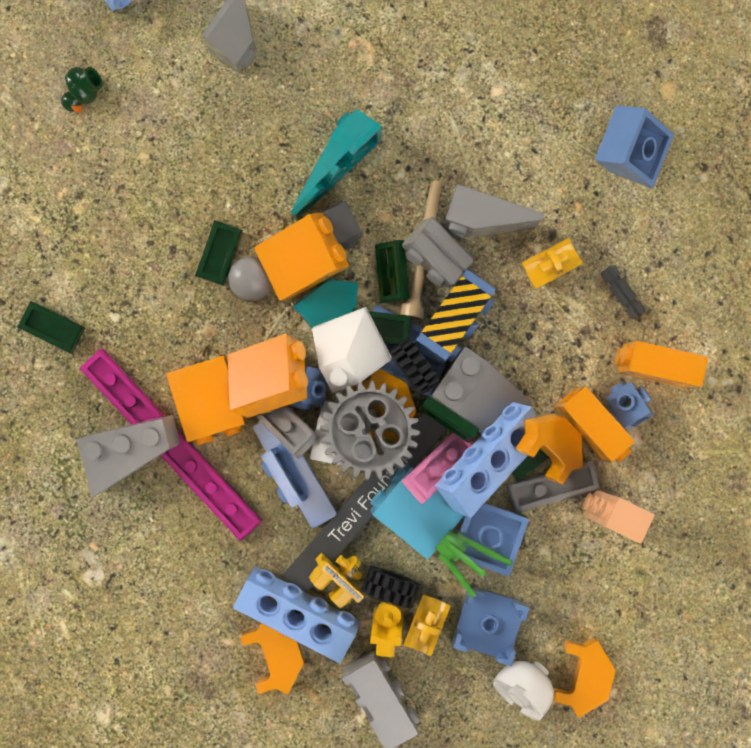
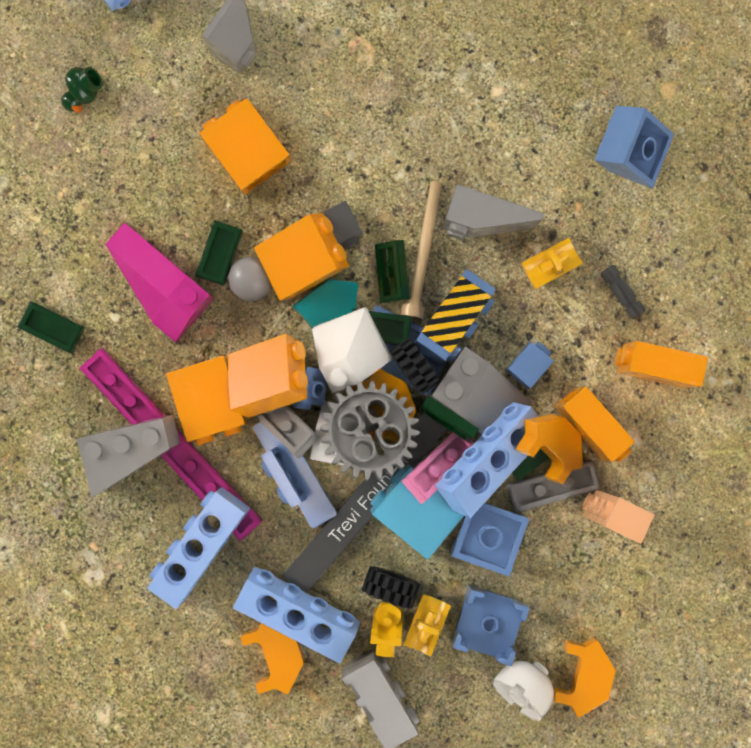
teal wedge [291,109,382,221] -> none
yellow hips [309,552,364,609] -> none
light grey brick [402,217,474,287] -> none
bright green plant [435,530,512,598] -> none
medium blue brick [605,381,655,430] -> none
none -> dark pink wedge [105,222,214,343]
none -> light blue brick [147,487,251,610]
none -> light orange brick [199,98,291,196]
none -> medium blue brick [505,342,554,389]

